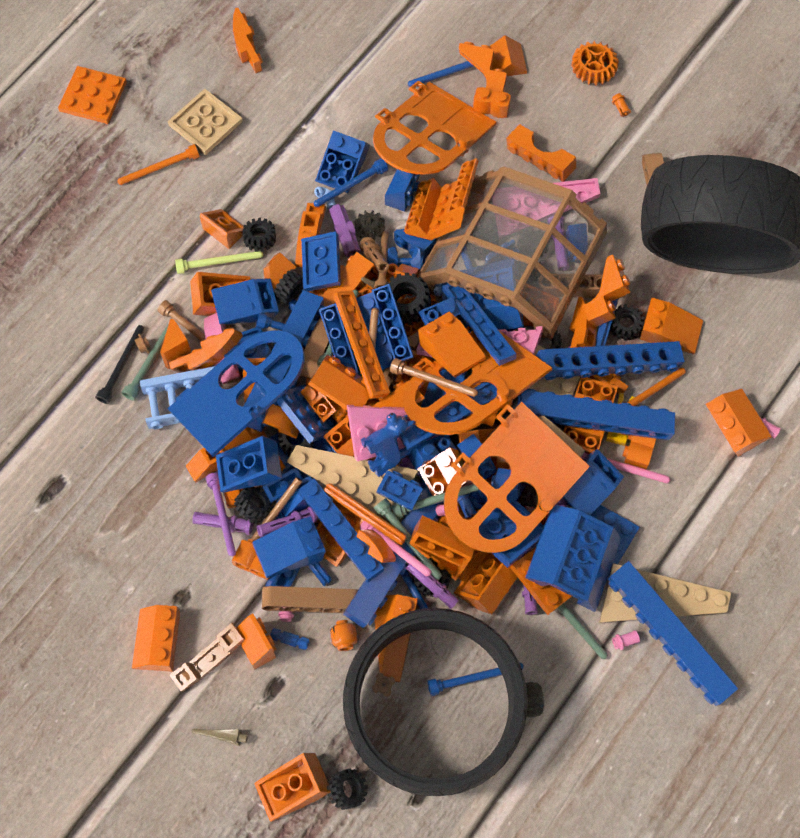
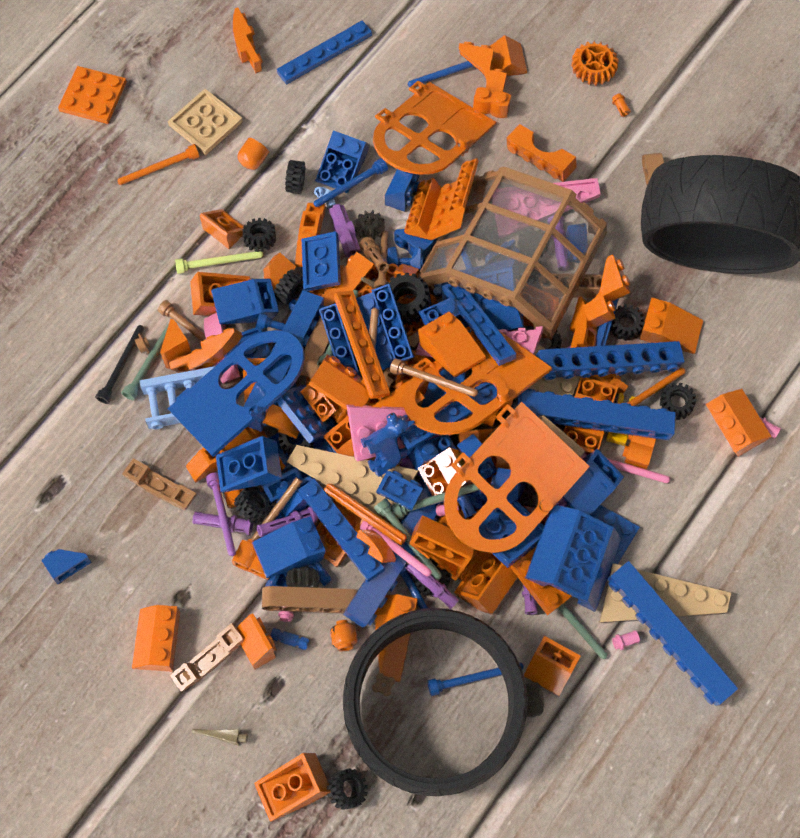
none -> blue slope [41,549,92,585]
none -> medium nougat slope [122,458,197,510]
none -> orange helmet [237,138,270,170]
none -> blue plate [277,20,372,85]
none -> black tyre [285,160,306,194]
none -> clear smoke gear [286,567,320,588]
none -> orange slope [524,636,581,697]
none -> black tyre [660,382,696,420]

